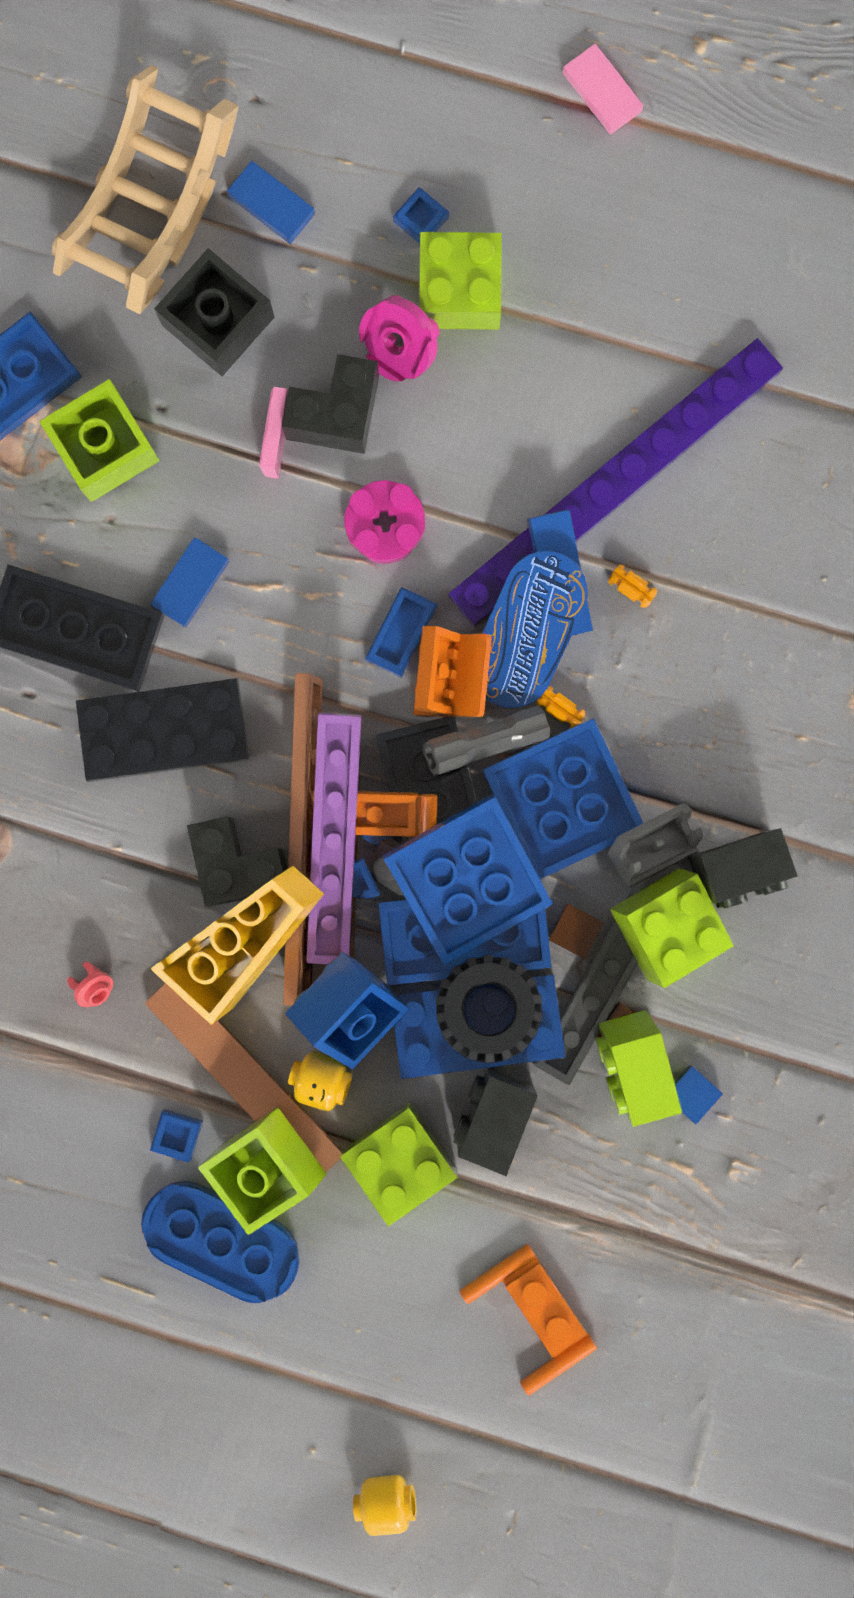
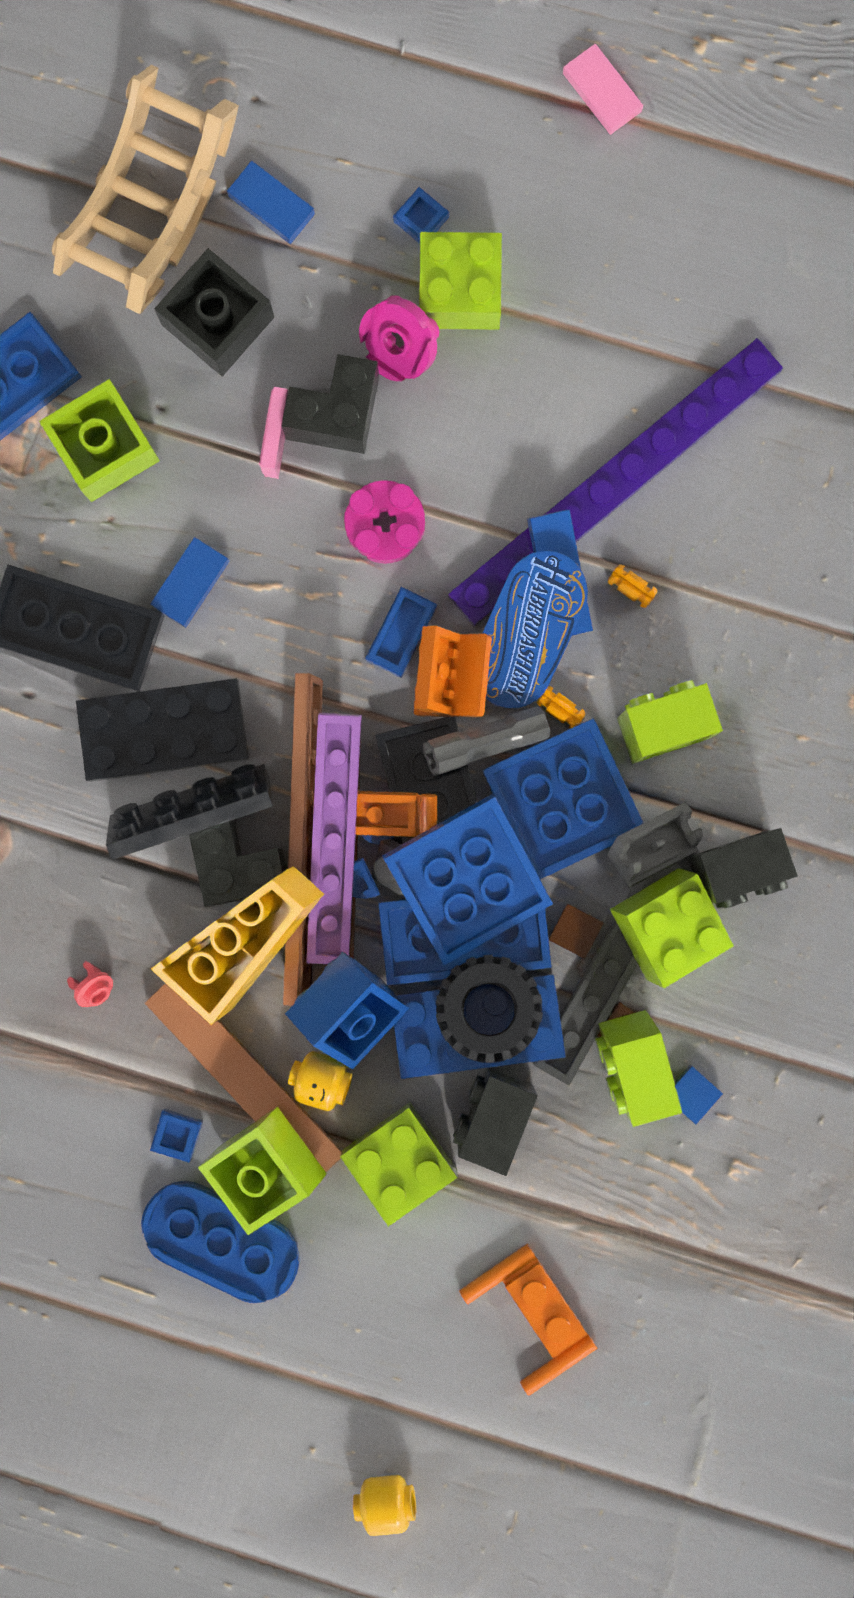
none -> black plate [106,764,273,860]
none -> lime brick [617,680,723,764]

